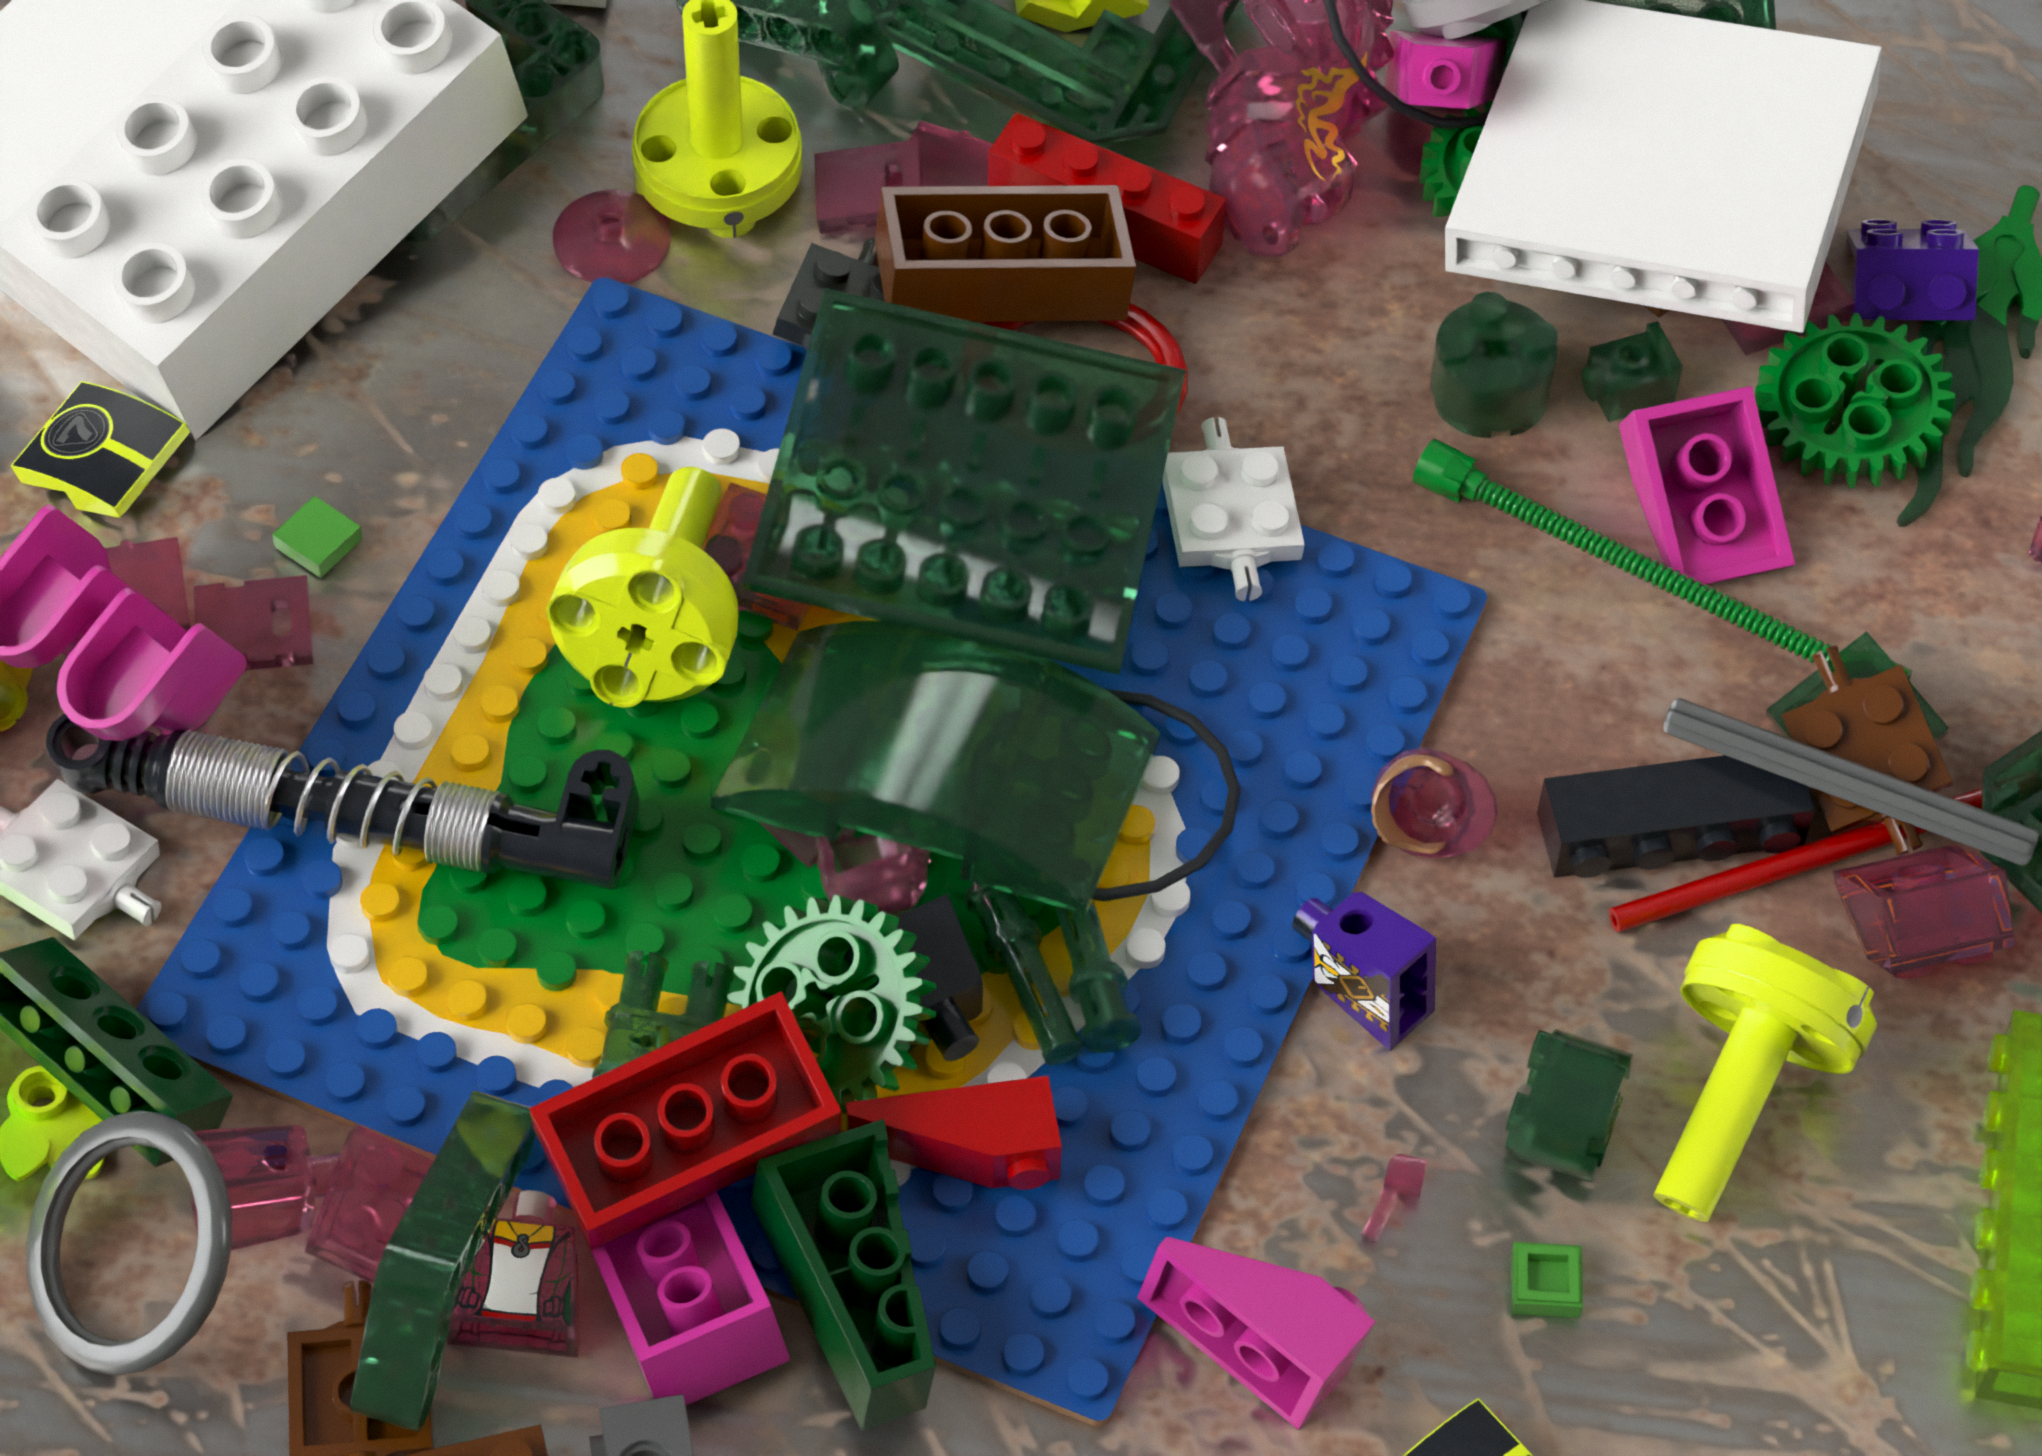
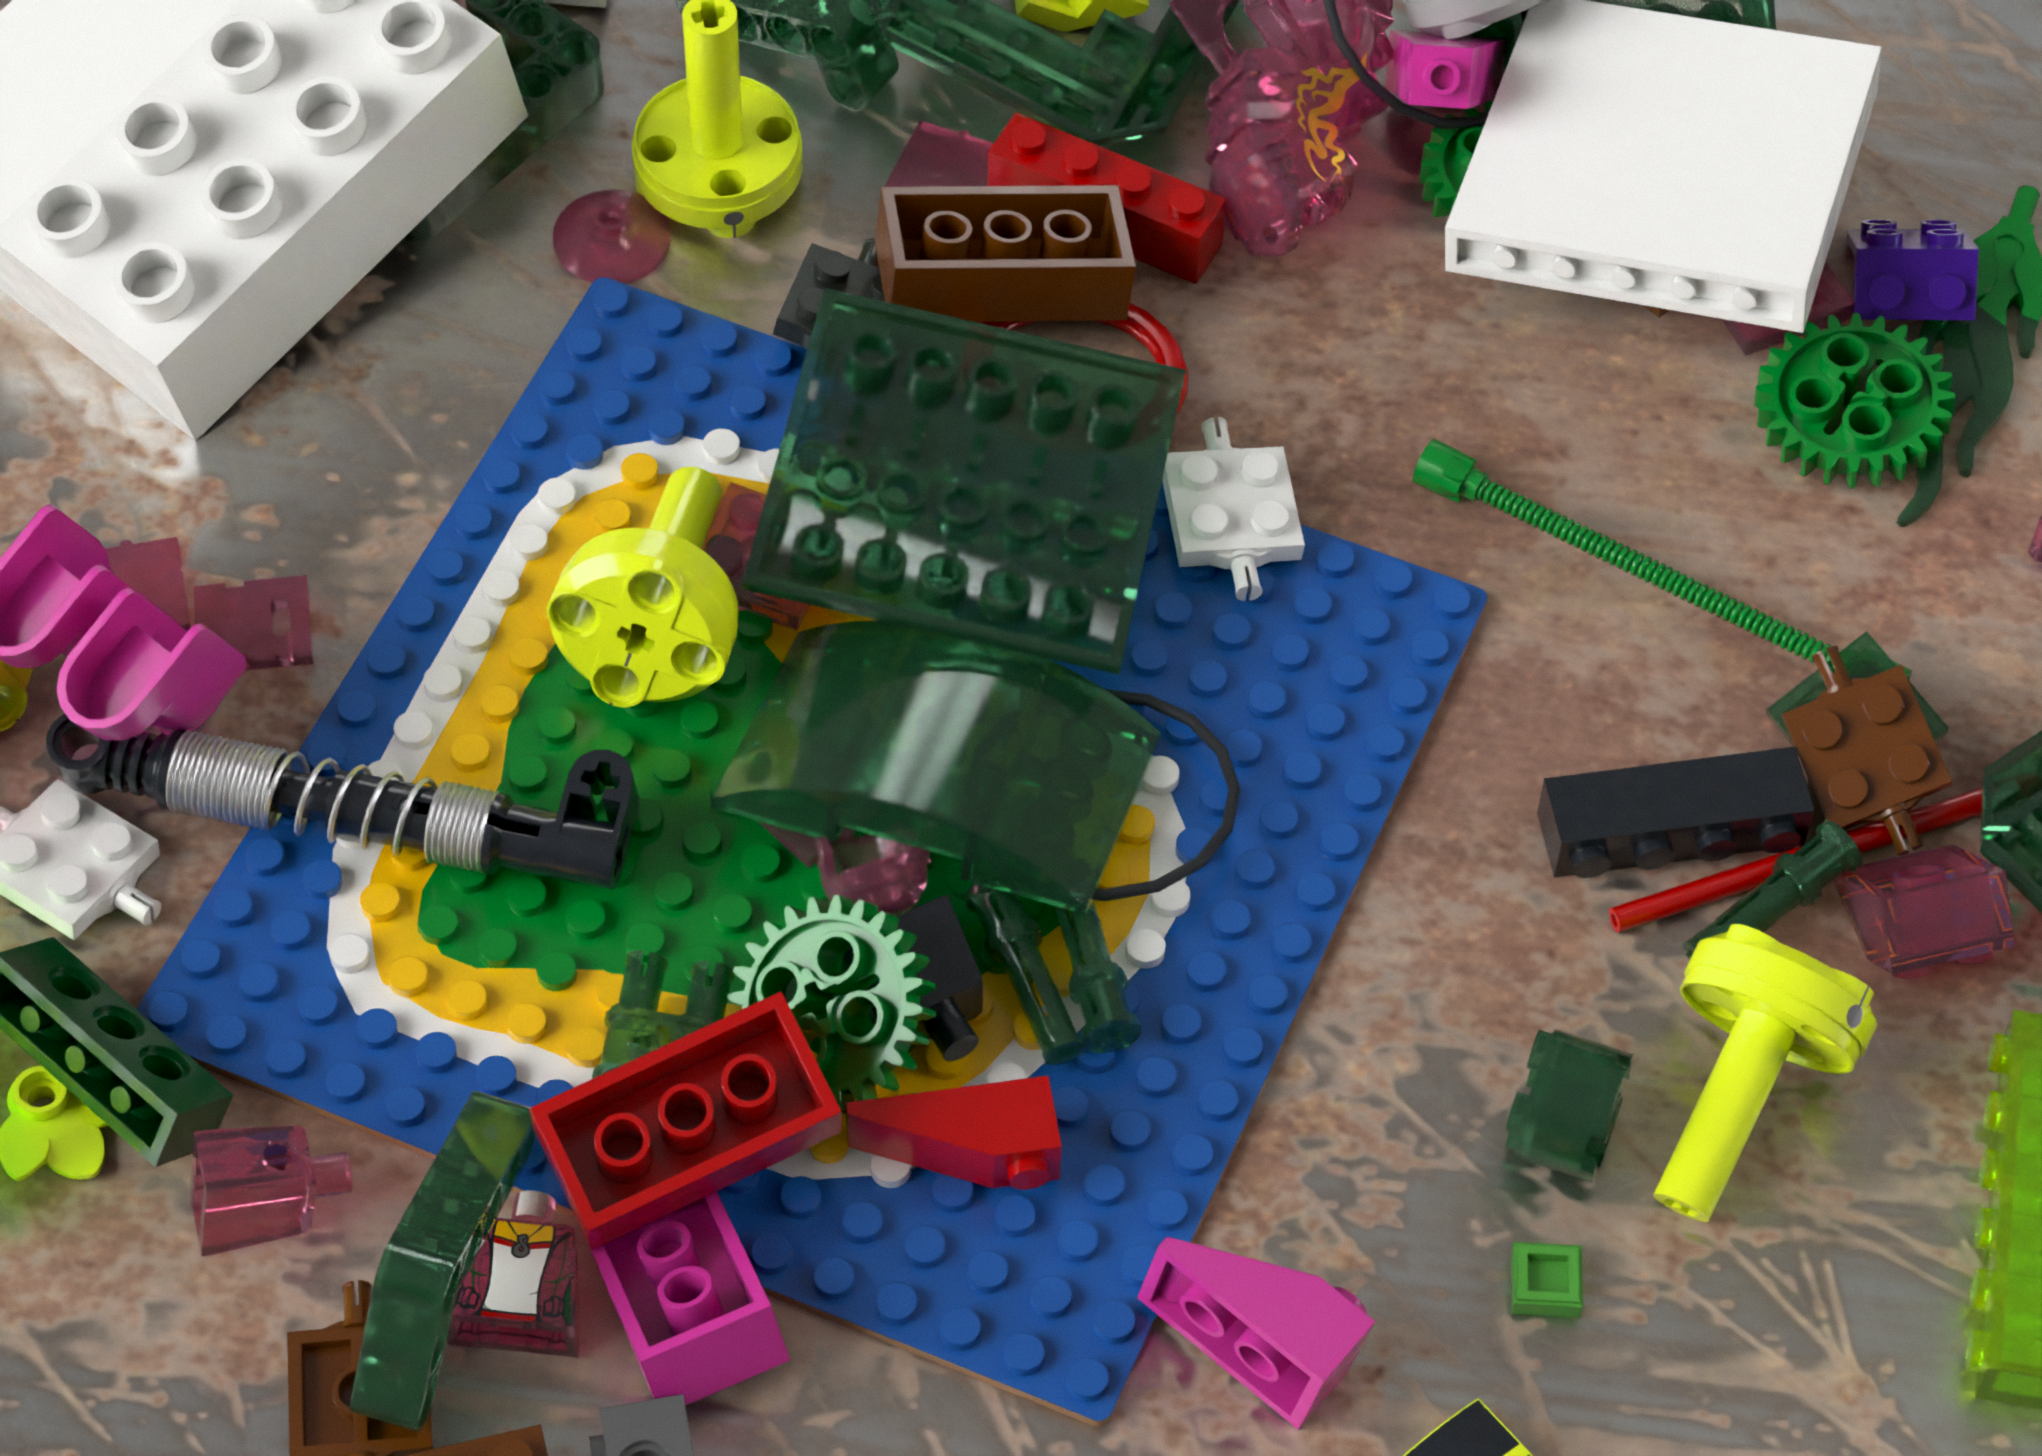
black slope [11,381,190,518] -> none
dark grey wedge [26,1110,233,1376] -> none
bright green tile [272,495,363,578] -> none
clear pink plate [304,1125,479,1309] -> none
dark green wedge [751,1119,936,1431] -> none
clear pink piece [814,139,923,234] -> none
dark purple torso [1292,892,1436,1051] -> none
clear pink hand [1361,1154,1427,1243] -> none
clear pink piece [1371,747,1498,858] -> none
clear green brick [1430,291,1558,438] -> none
clear green brick [1581,321,1683,422] -> none
dark pink slope [1618,386,1795,585] -> none
dark grey axle [1664,698,2039,866] -> none
none -> clear green pin [1683,820,1863,960]

